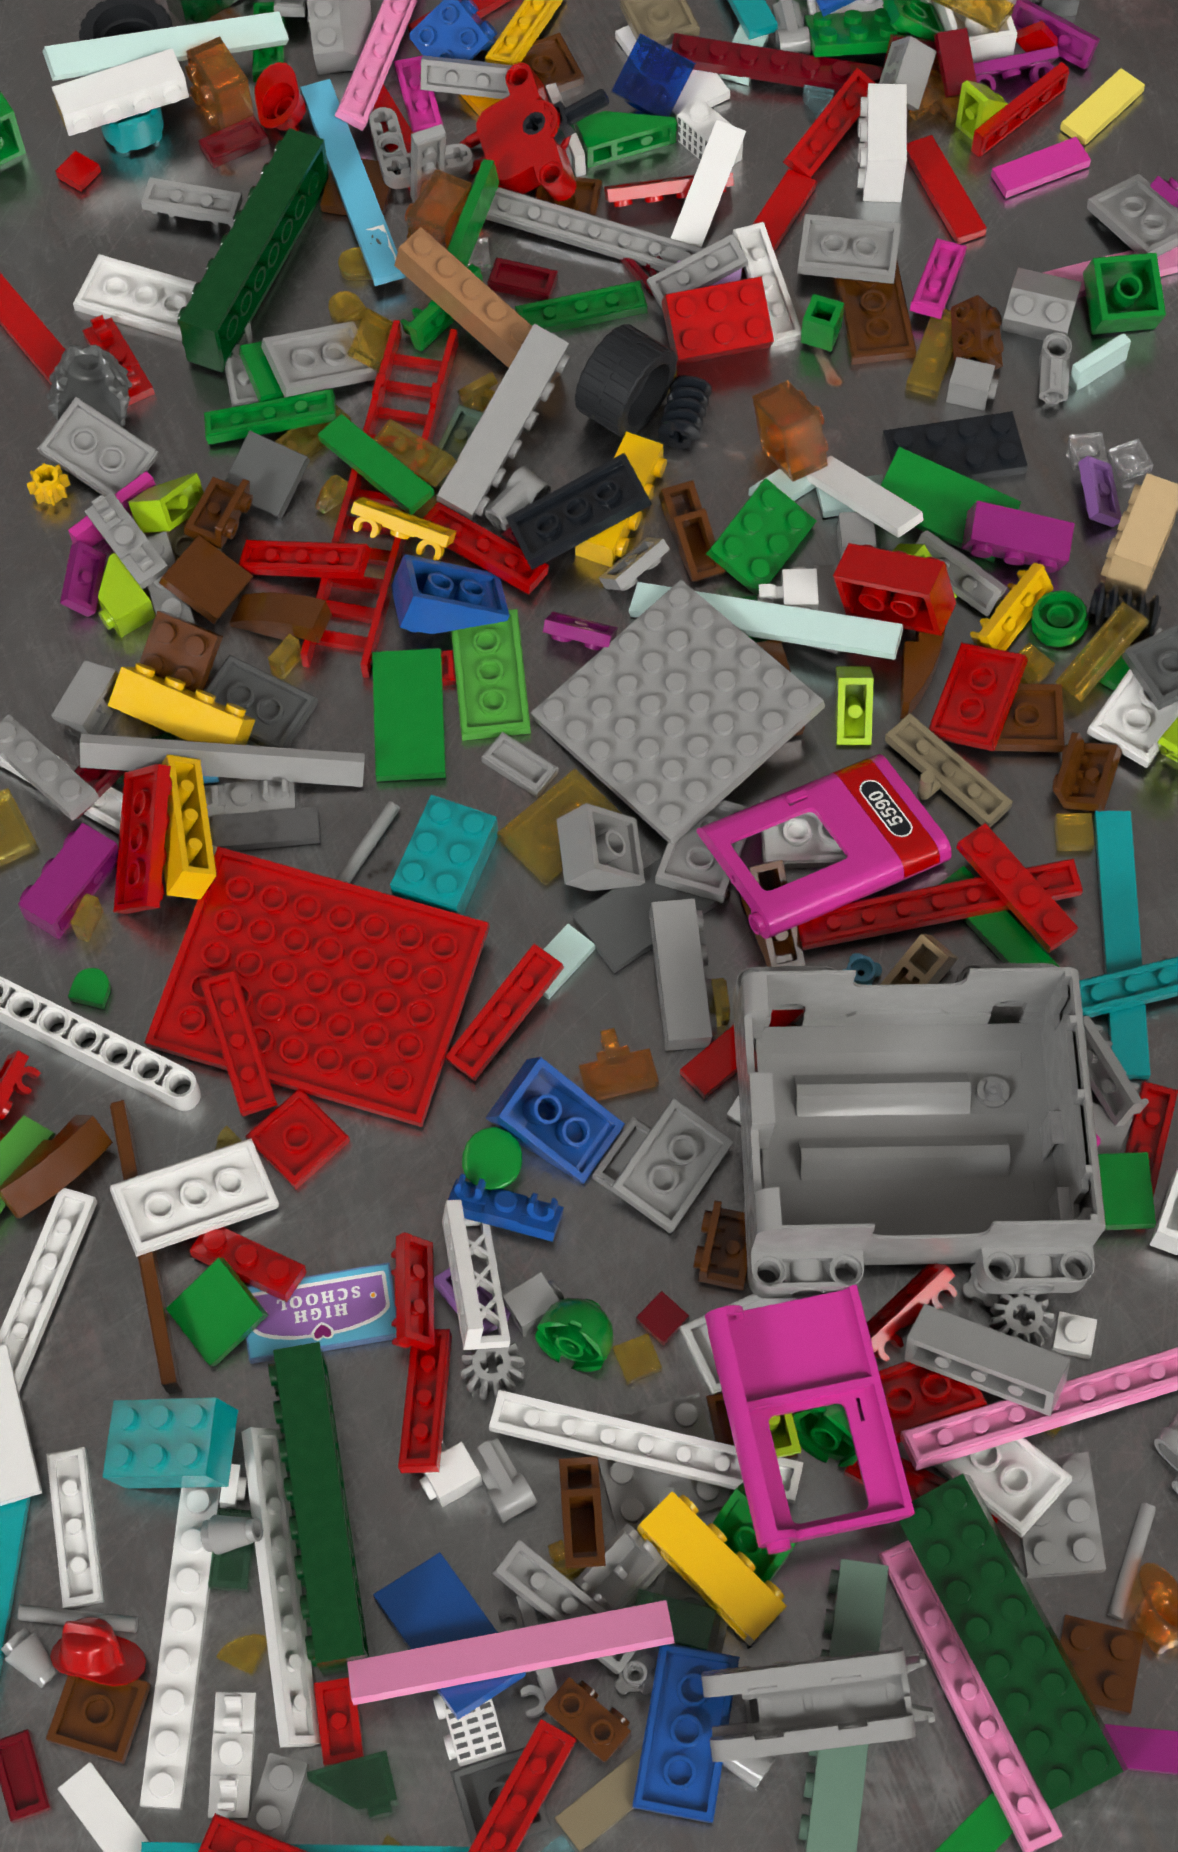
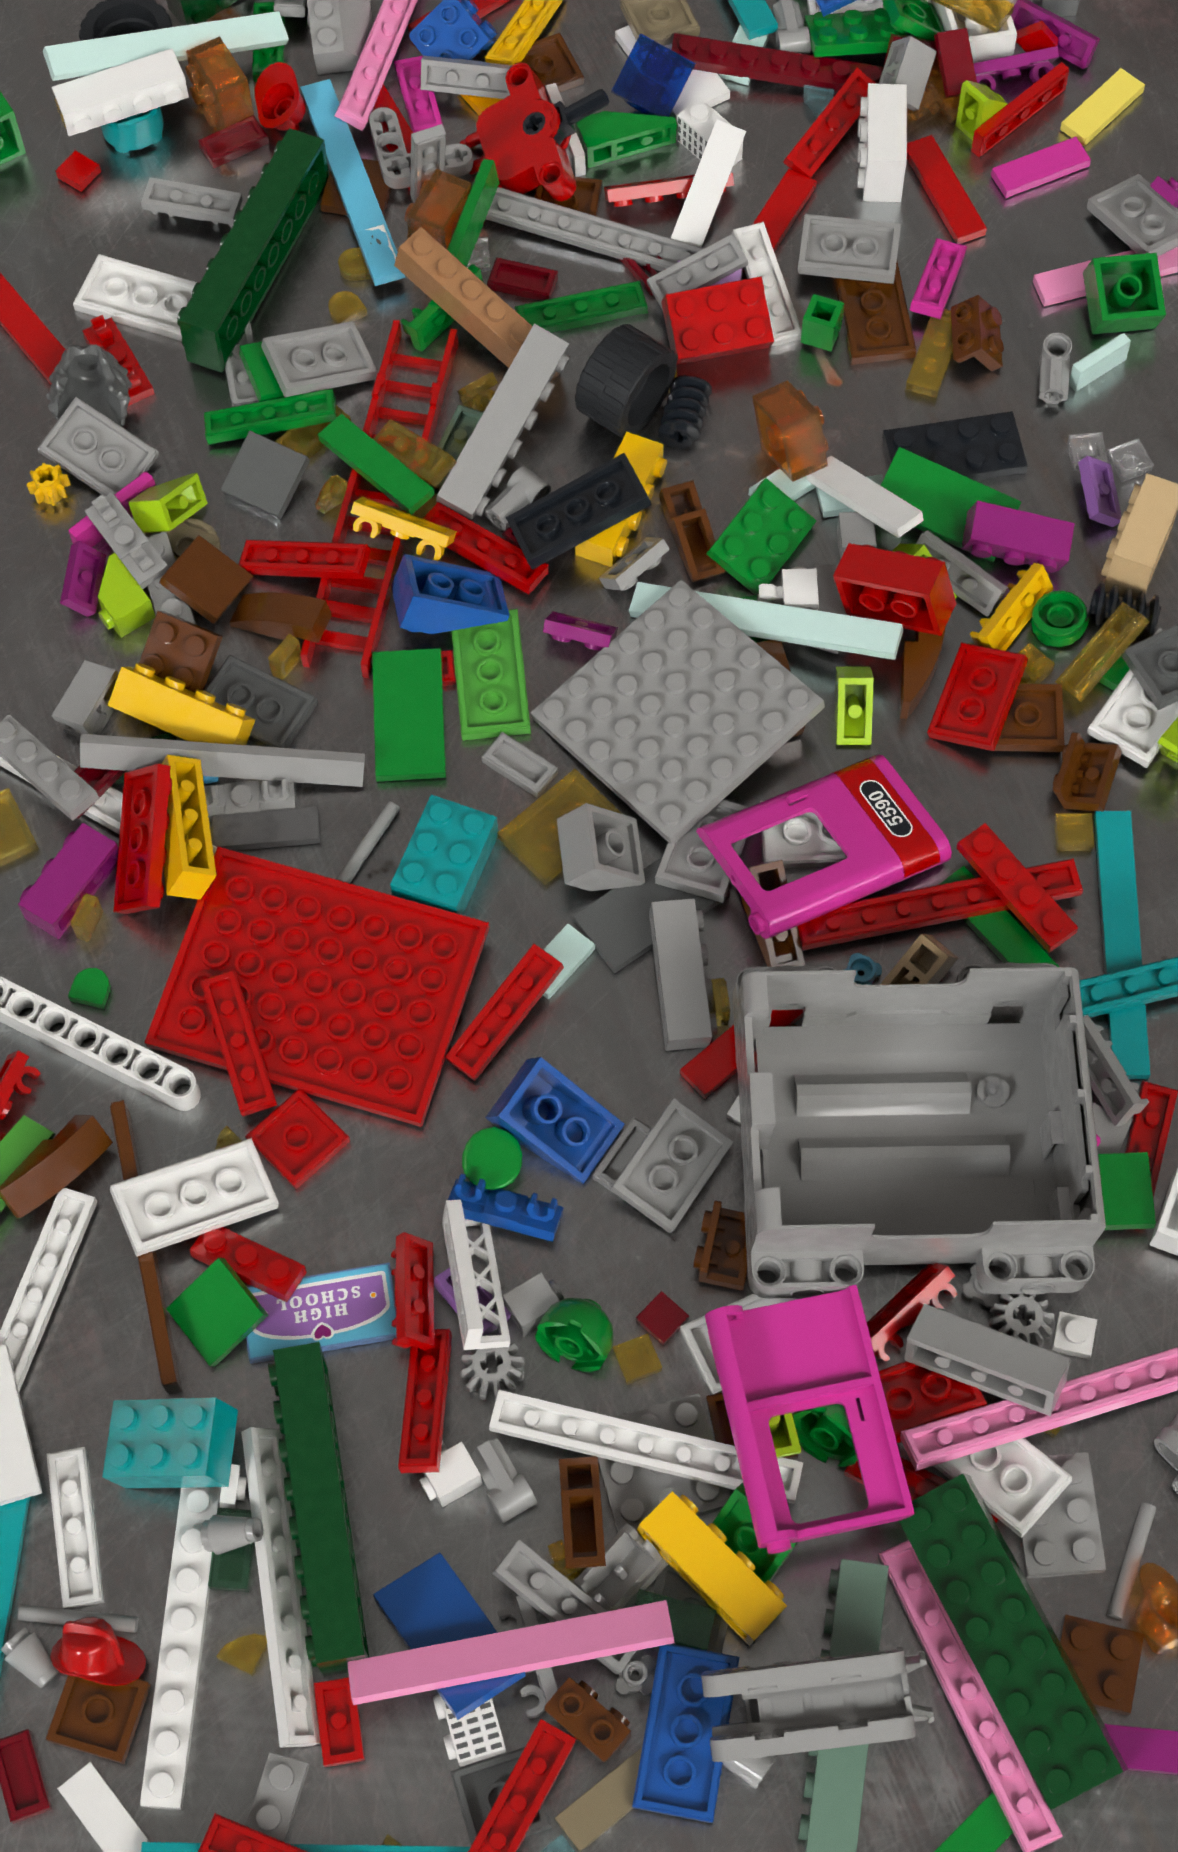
reddish brown bracket [184,477,253,549] -> none
white plate [208,1692,257,1820] -> none
clear green slope [307,1750,400,1819] -> none
clear yellow tile [347,308,393,370] -> none
clear orange hinge [579,1028,659,1101] -> none
dark tan plate [885,713,1013,827] -> none
light grey brick [946,357,999,411] -> none
light grey slope [1002,268,1082,340] -> none

